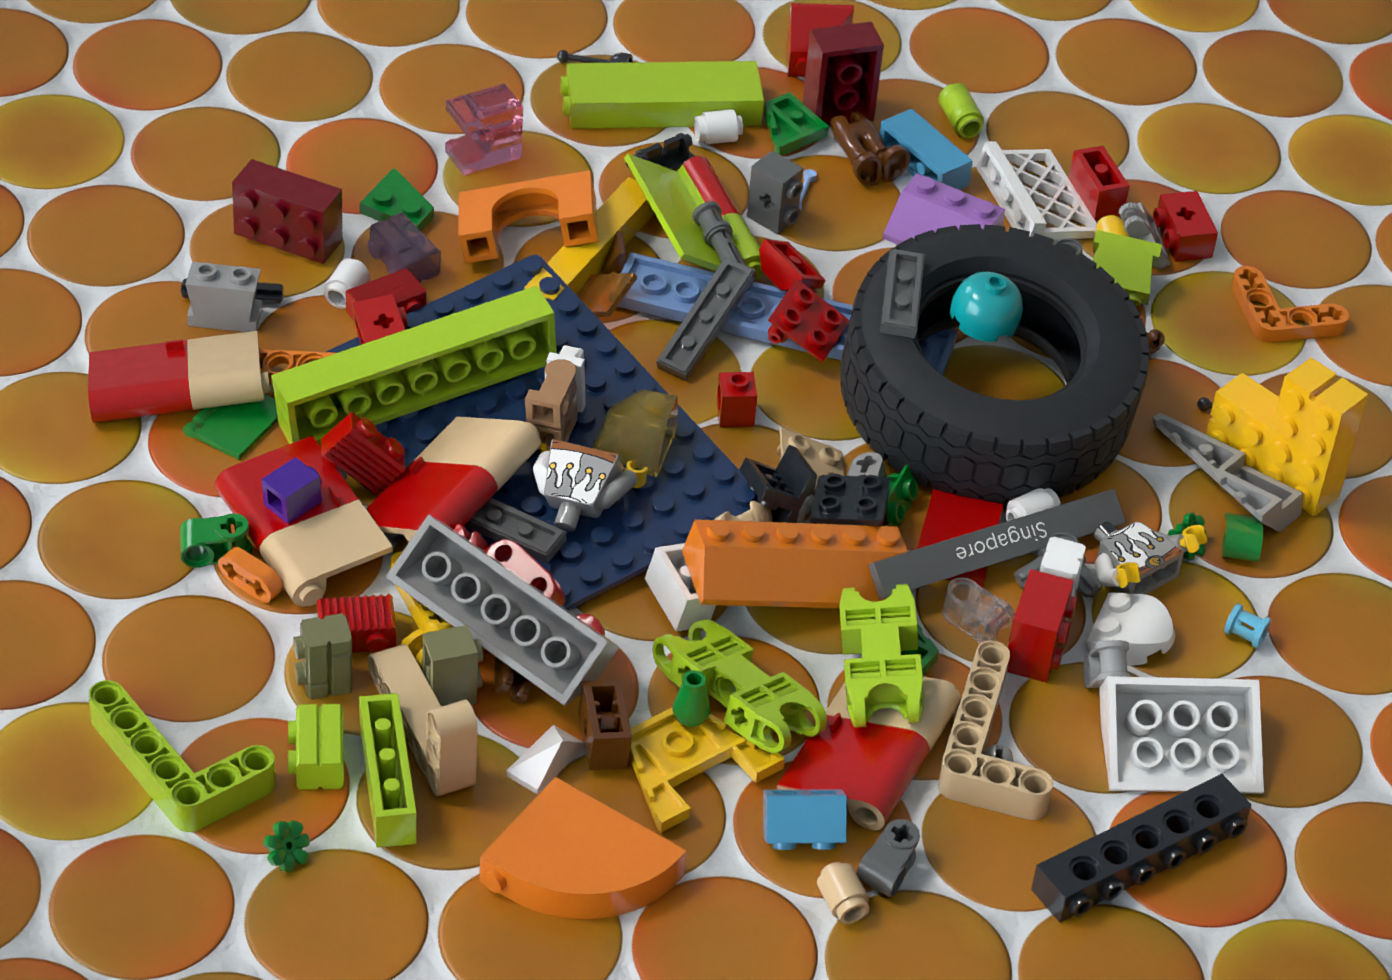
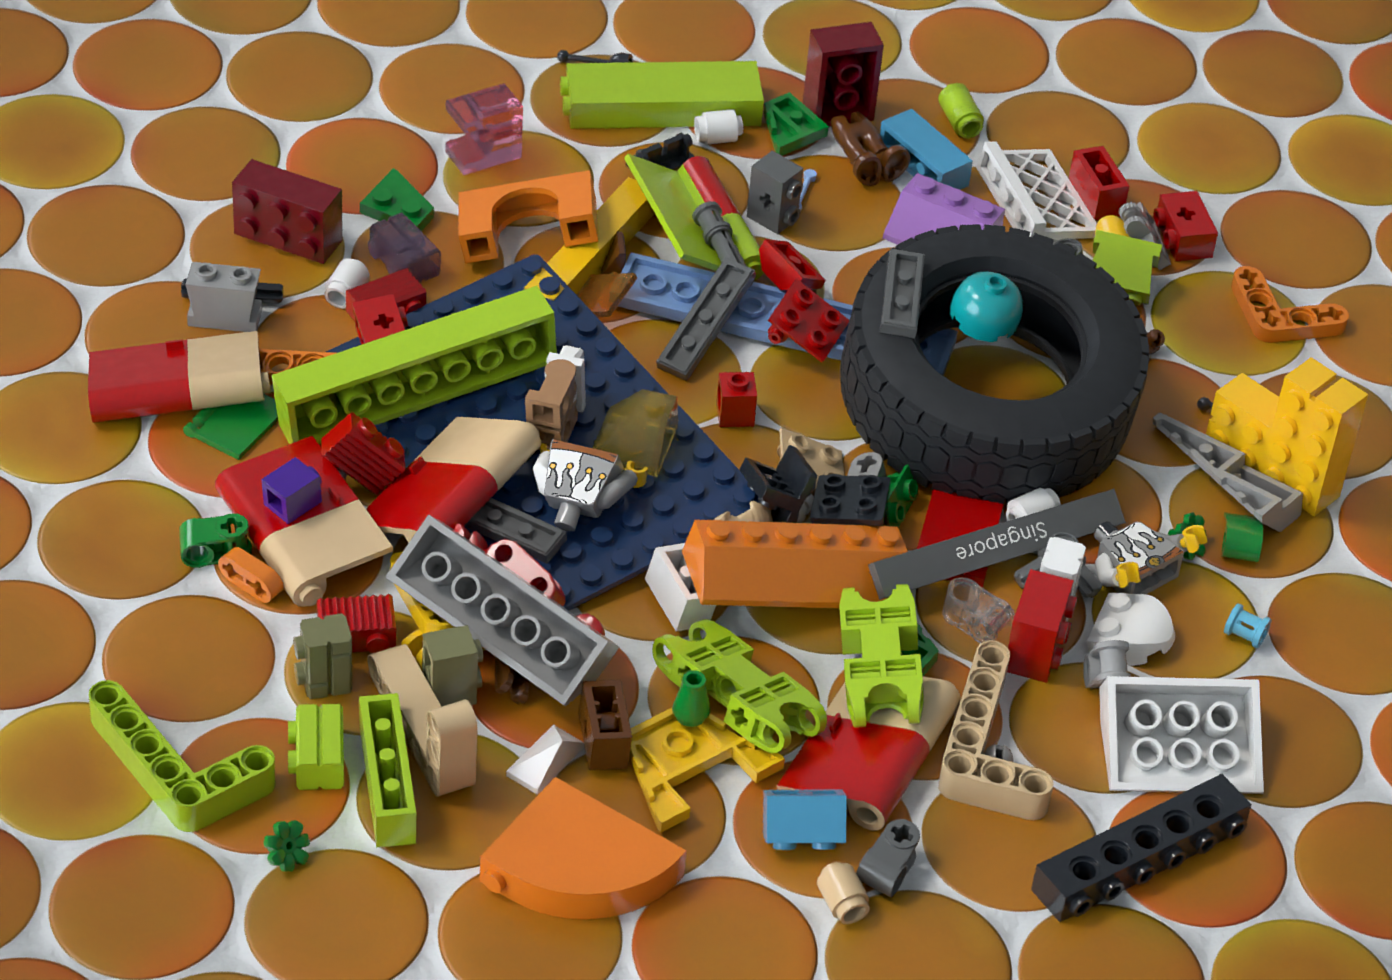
red slope [786,3,854,77] -> none

